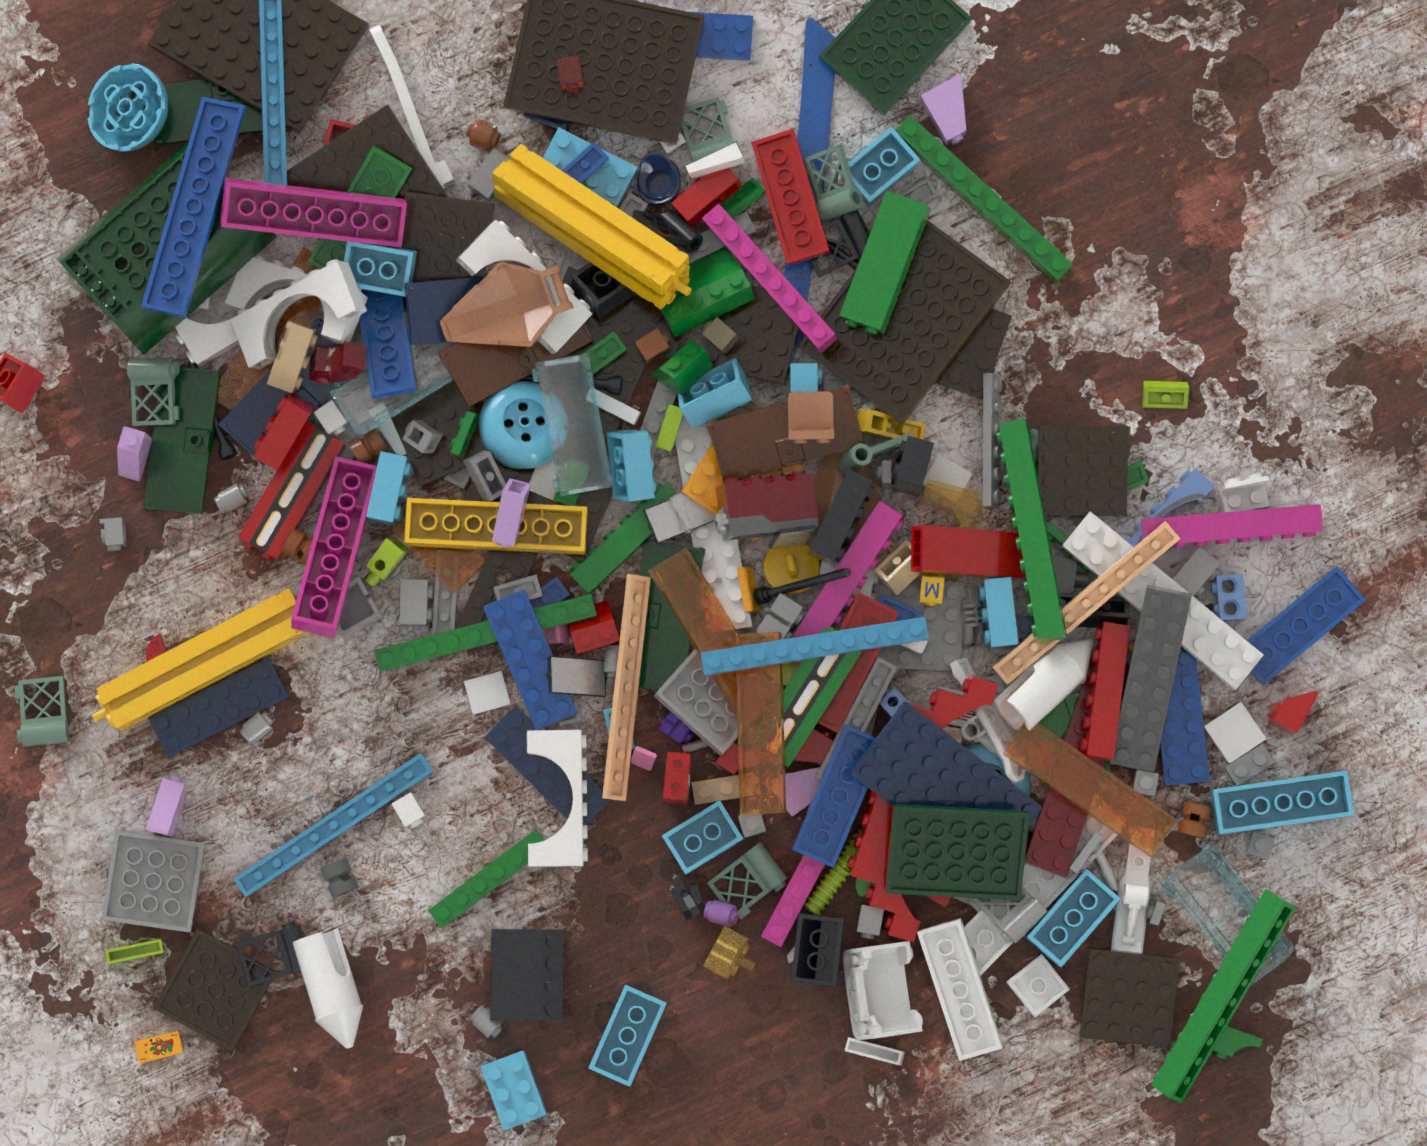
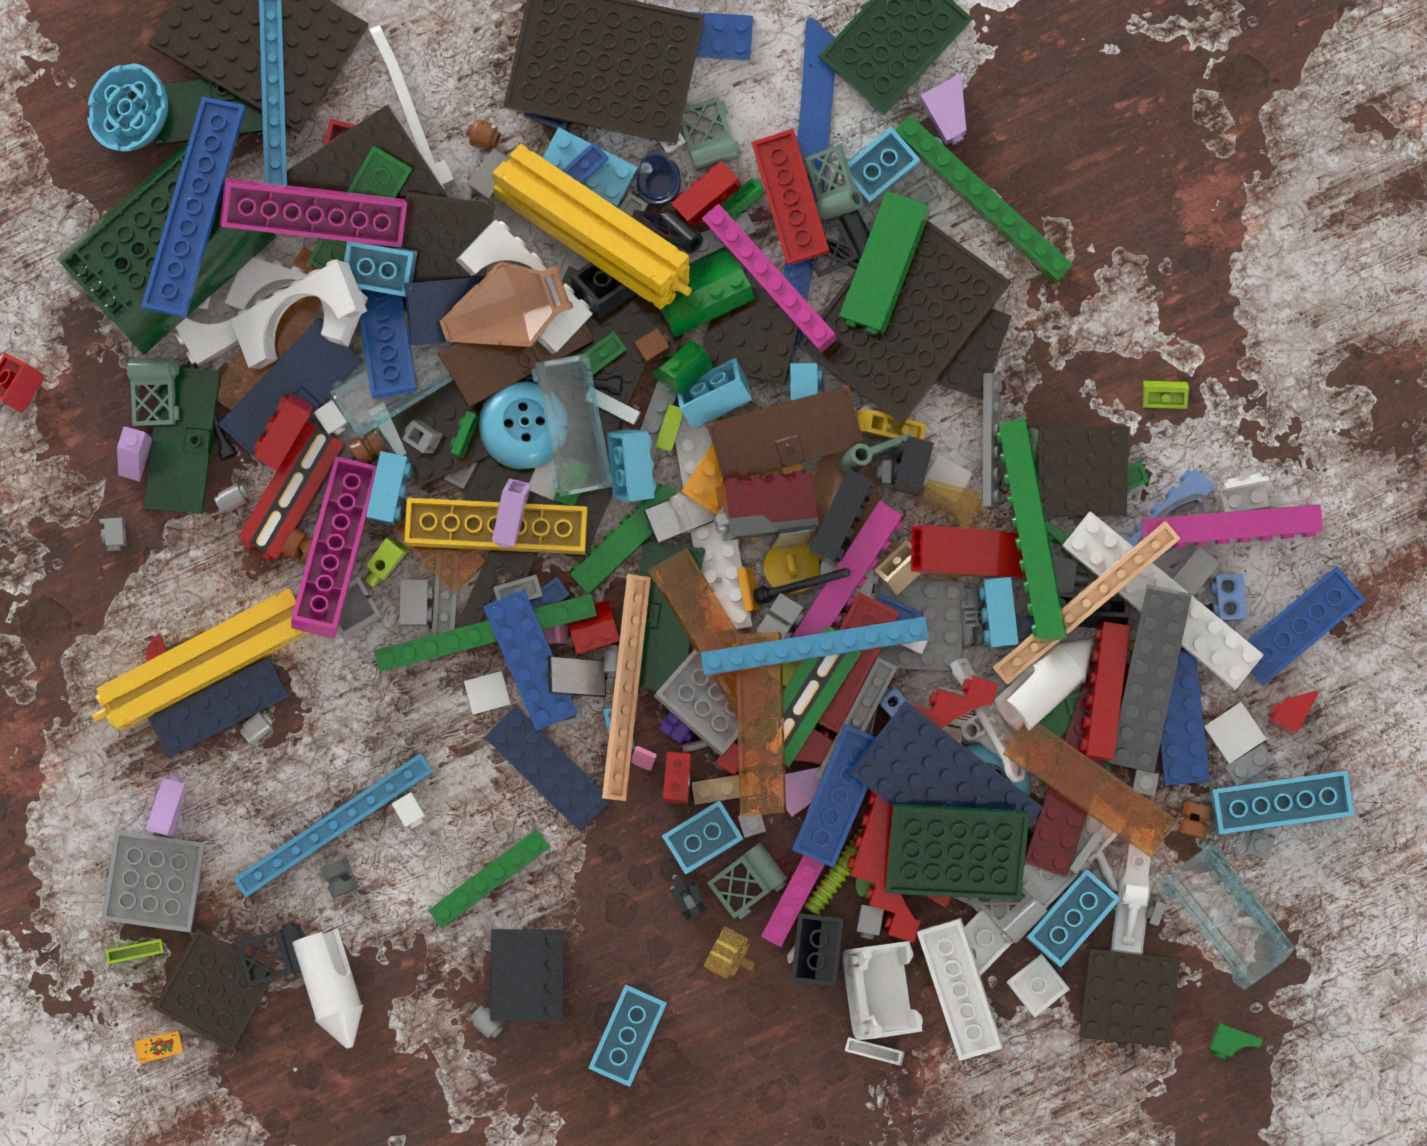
sand green piece [14,676,69,747] -> none
tan wedge [267,320,318,393] -> none
dark red brick [309,341,366,385] -> none
light grey brick [463,450,506,501] -> none
medium azure brick [480,1050,548,1131] -> none
white arch [527,730,588,867] -> none
clear red brick [557,55,583,92] -> none
white piece [686,143,745,179] -> none
dark tan brick [702,317,740,355] -> none
medium lavender brick [704,900,739,927] -> none
nougat bracket [788,391,834,443] -> none
yellow brick [919,573,944,606] -> none
green brick [1151,889,1296,1103] -> none

